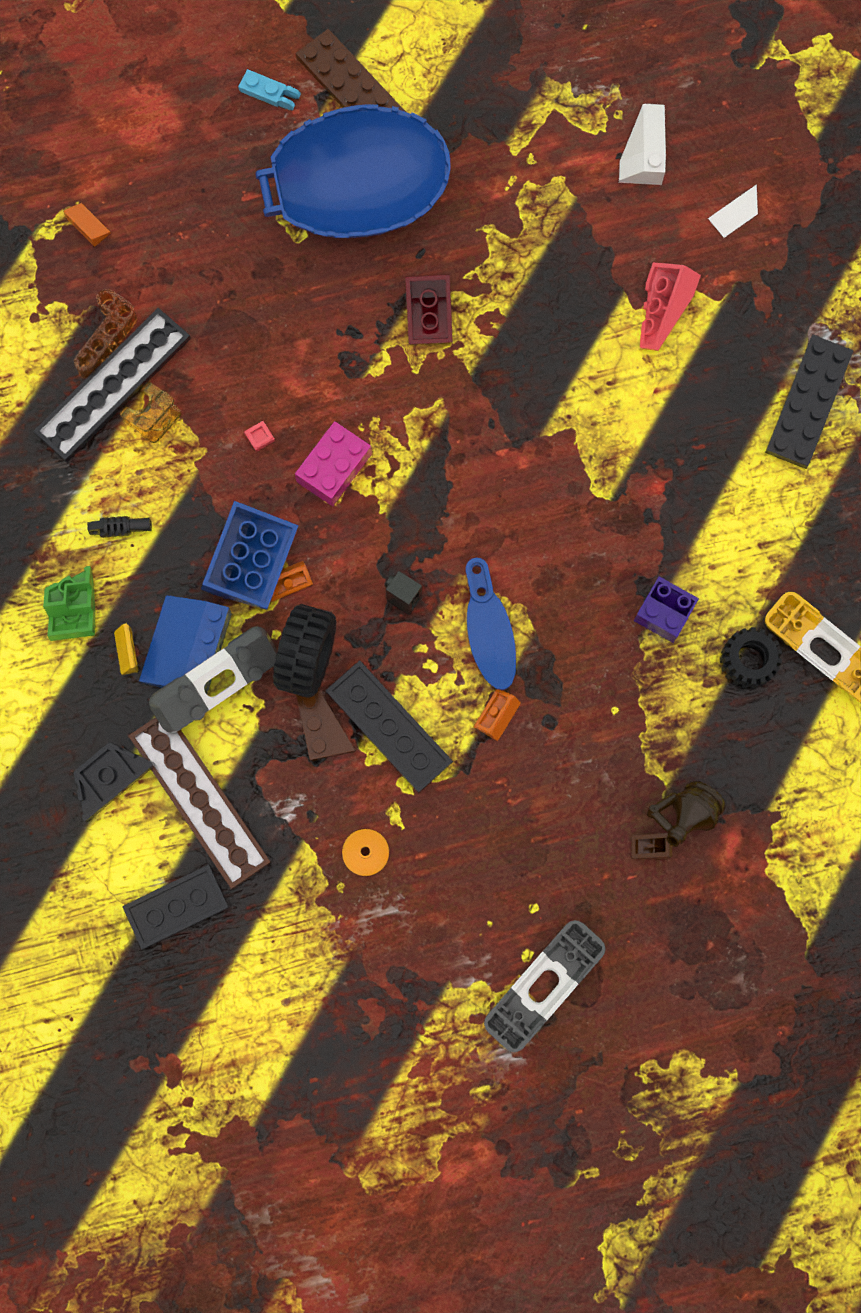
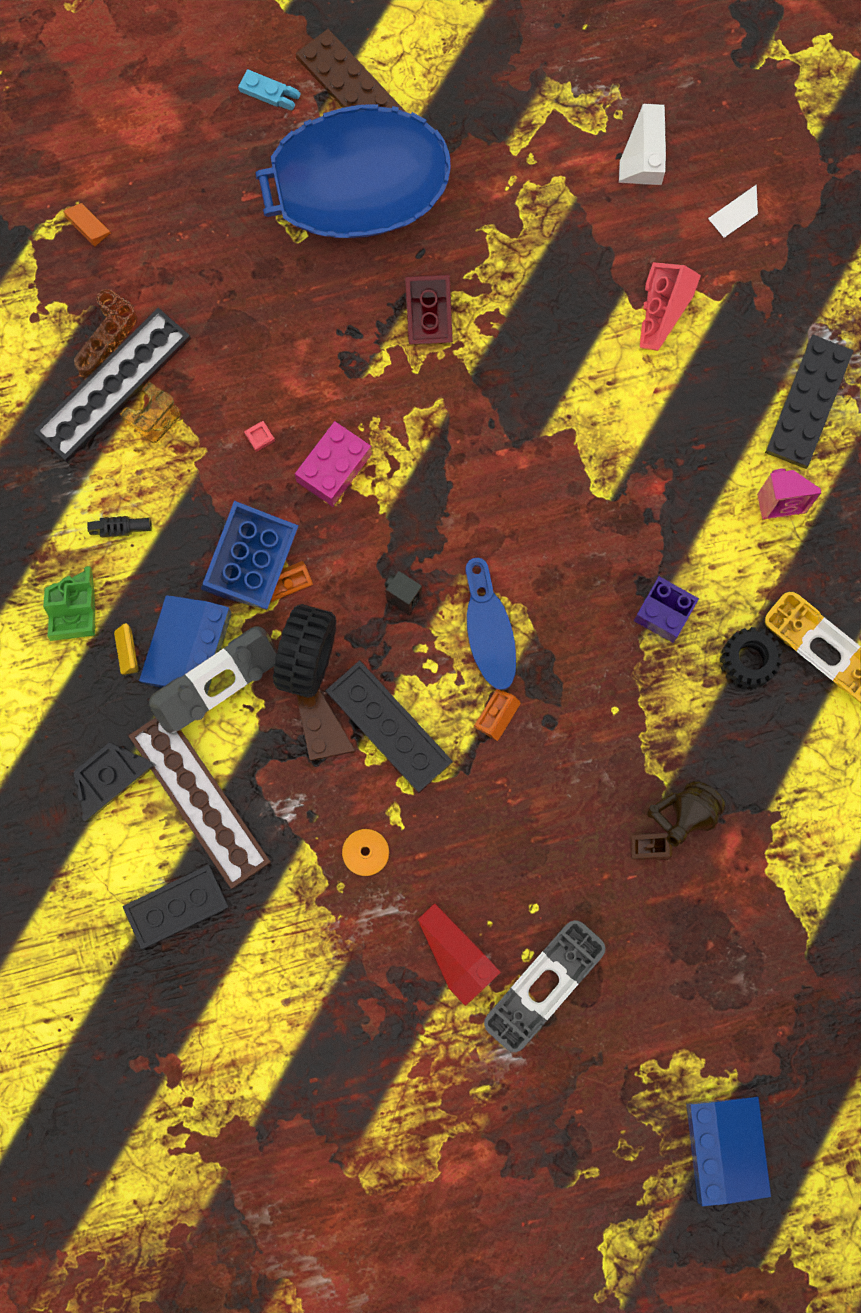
none -> red wedge [418,903,501,1006]
none -> blue slope [686,1096,771,1206]
none -> dark pink slope [757,468,821,520]

